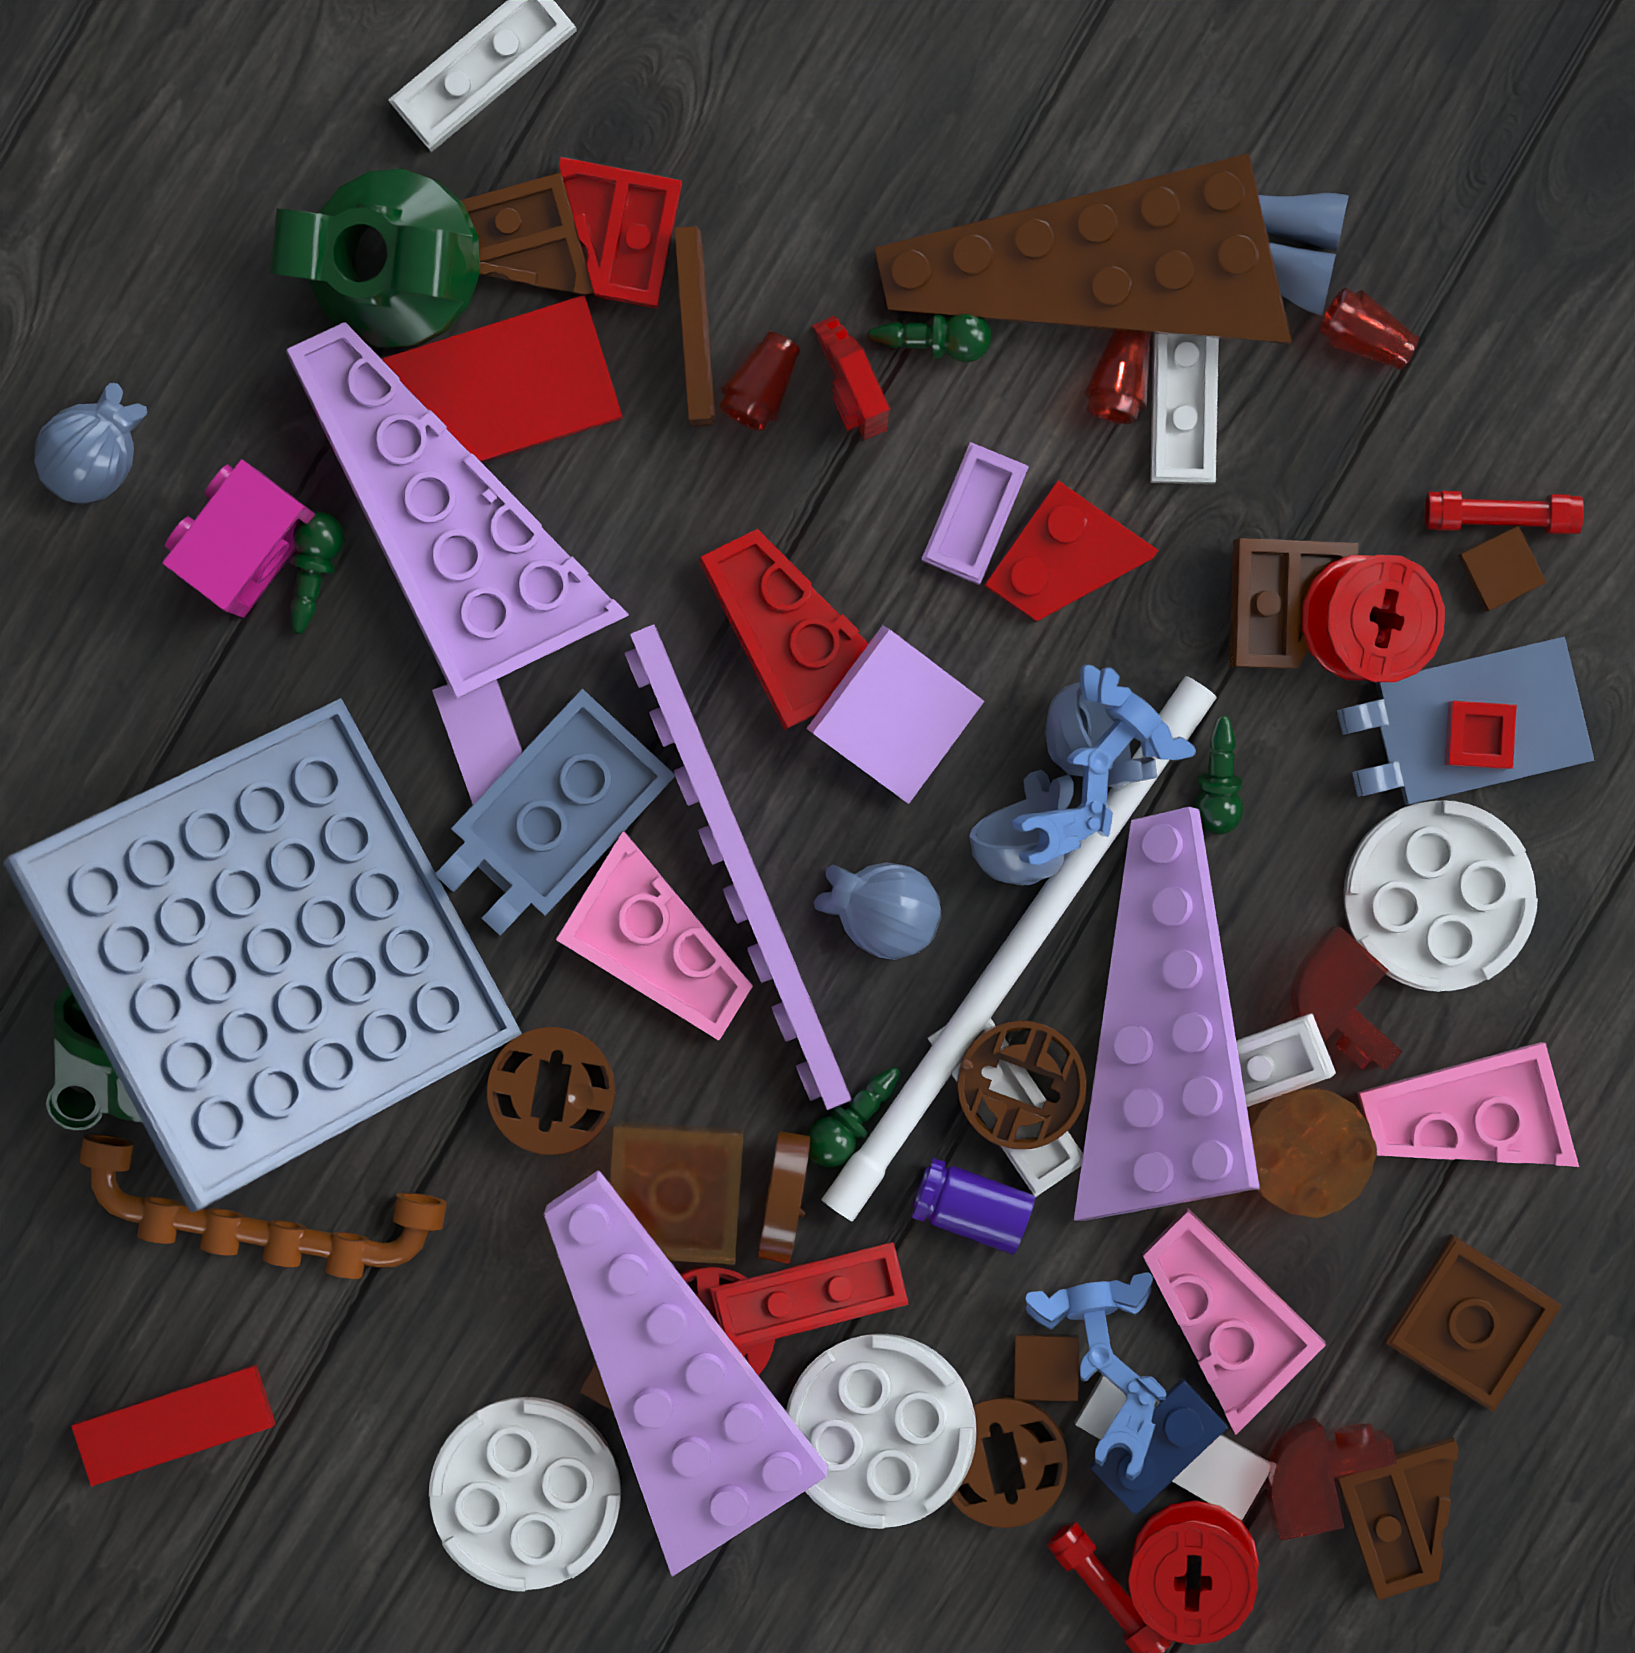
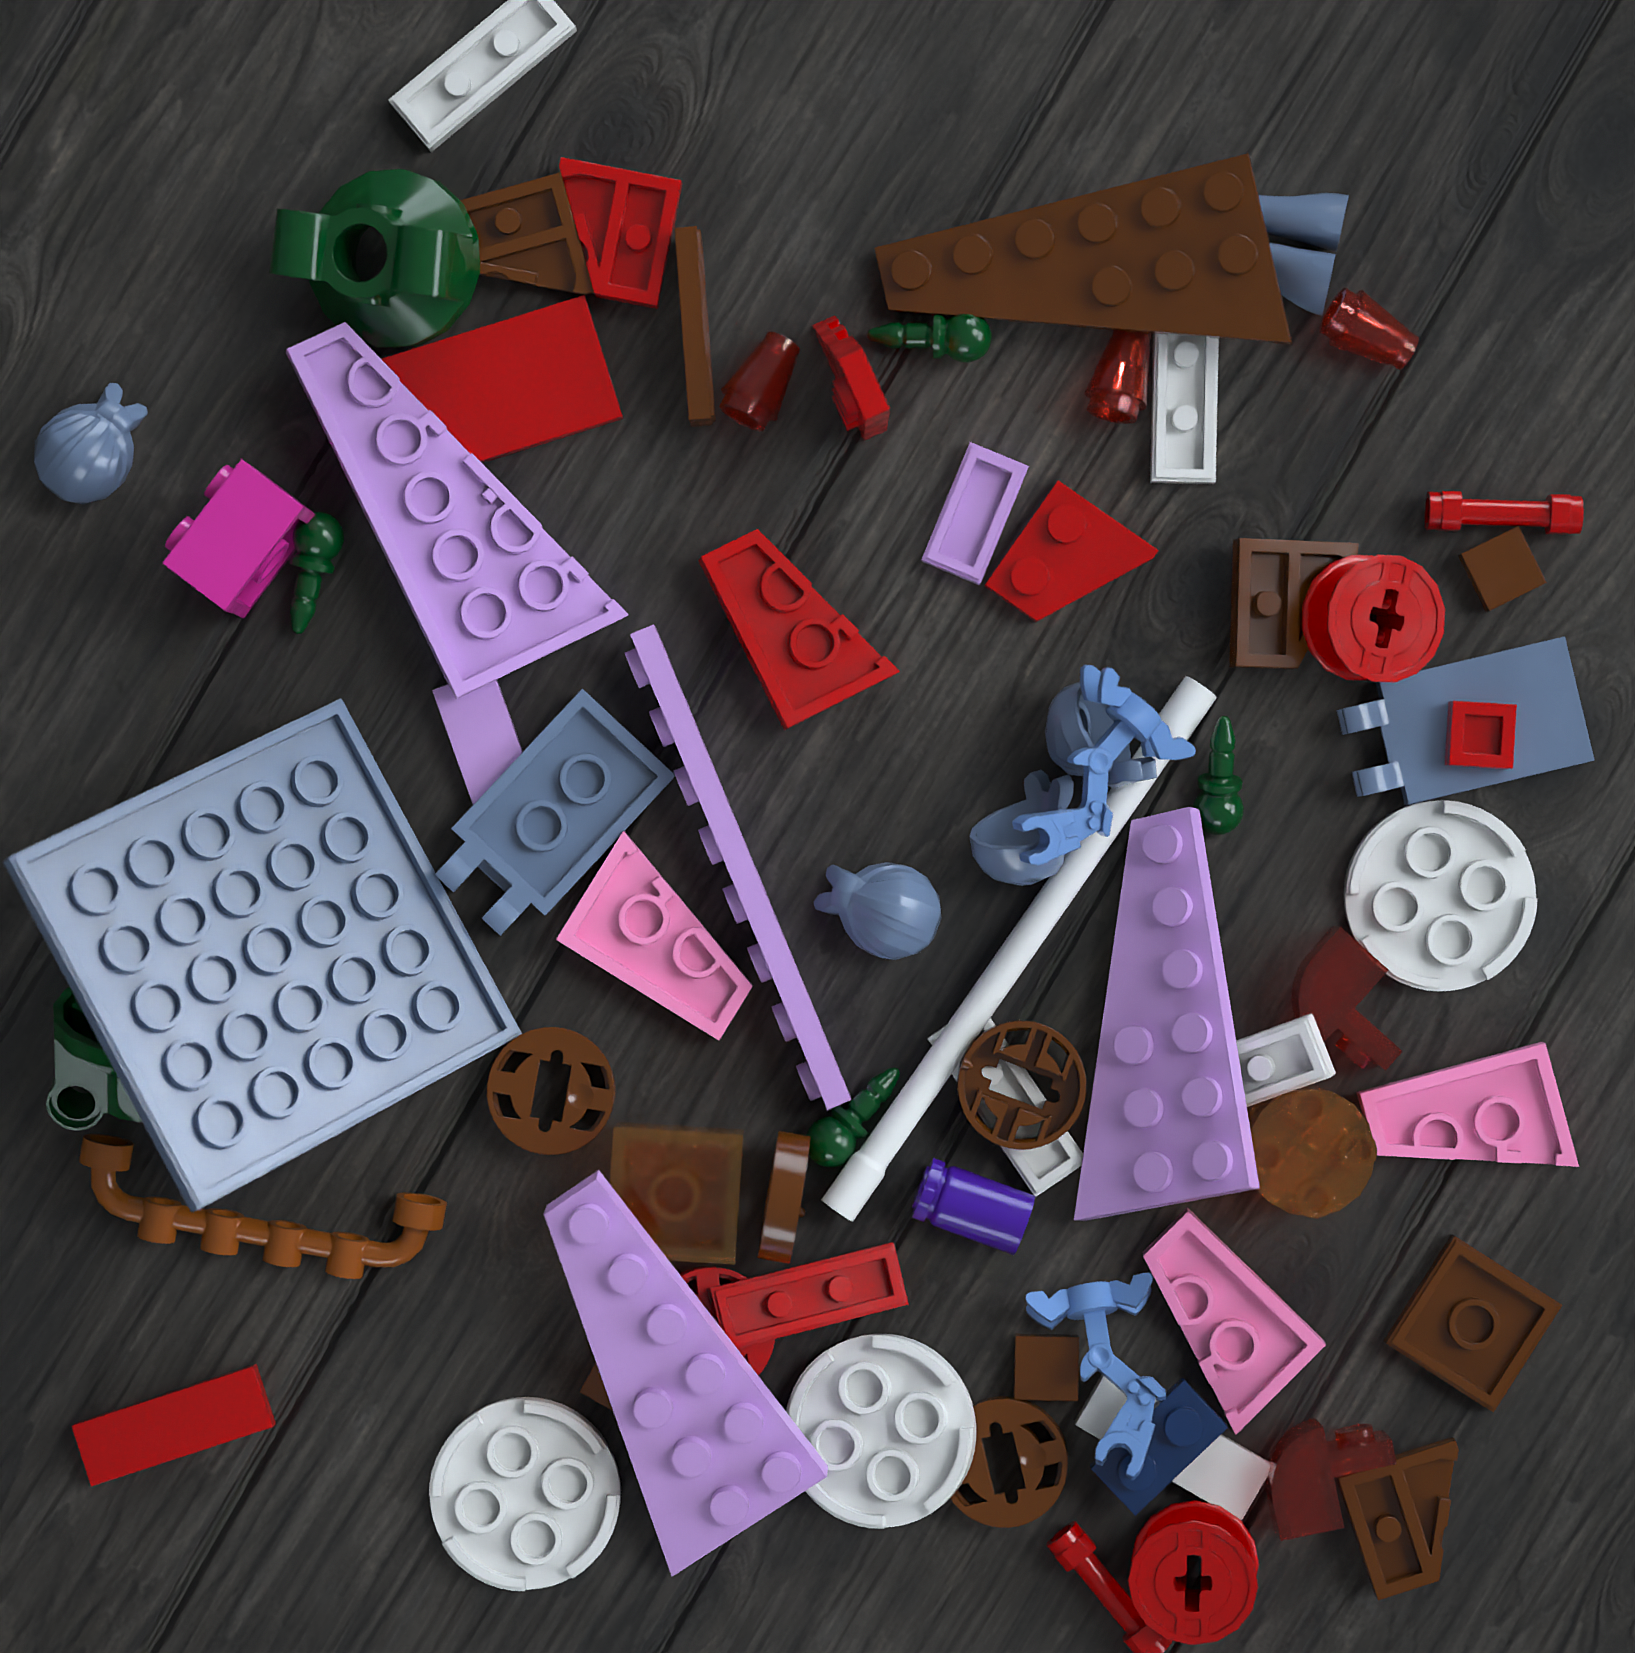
lavender tile [806,625,984,804] -> none

